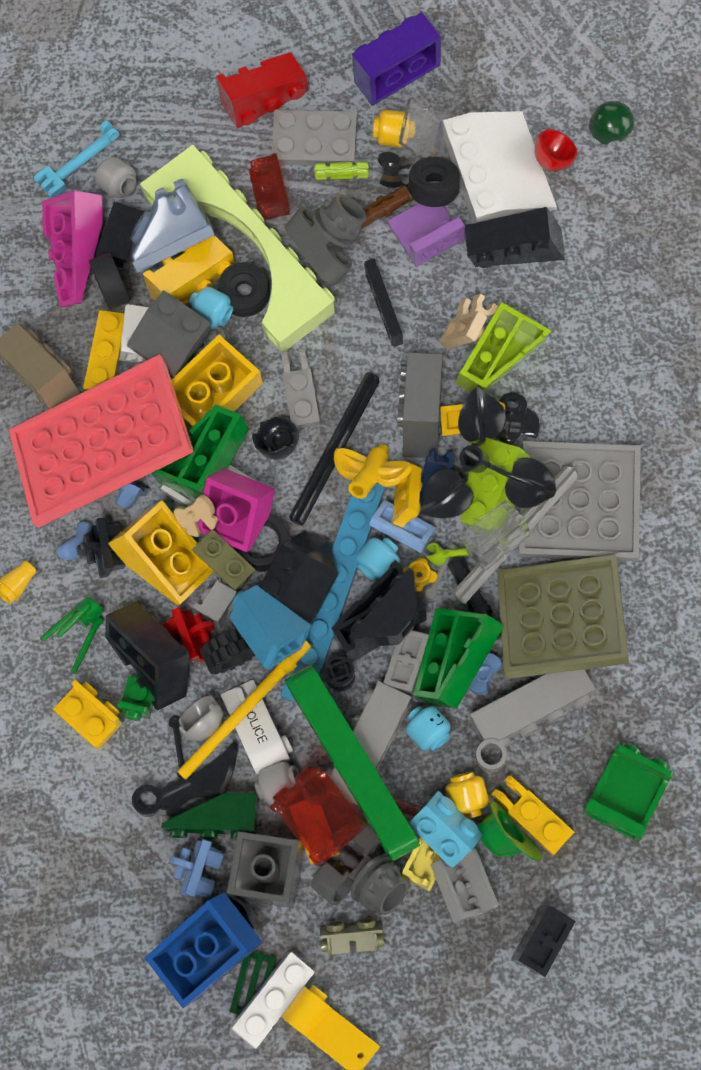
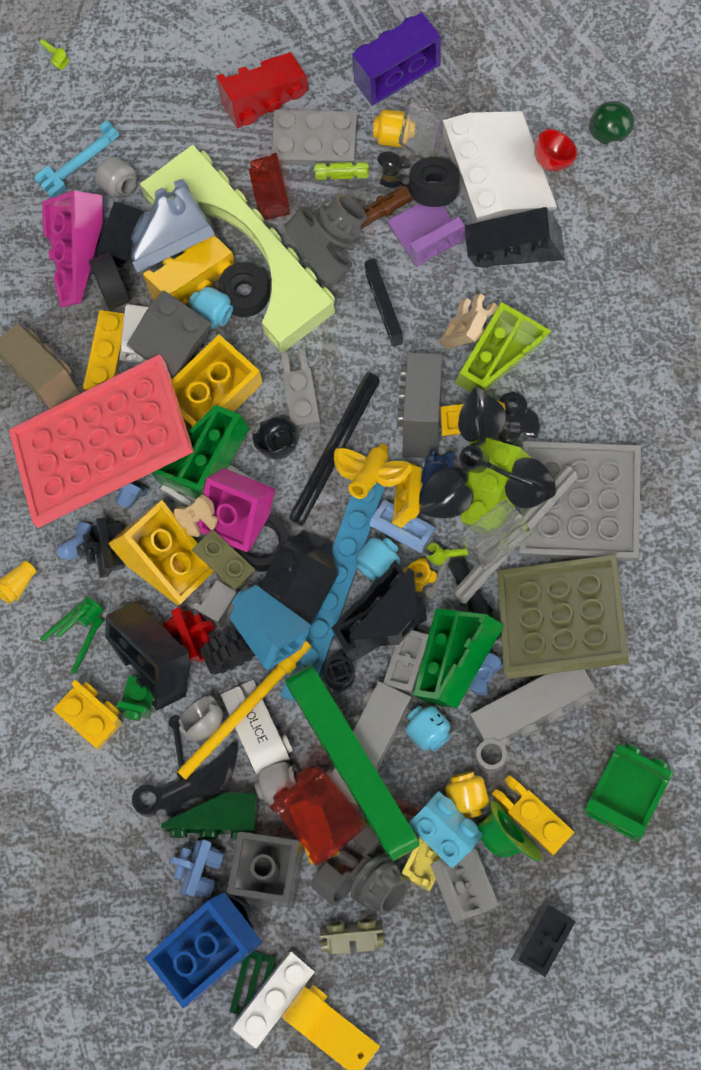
none -> lime hand [40,39,69,70]

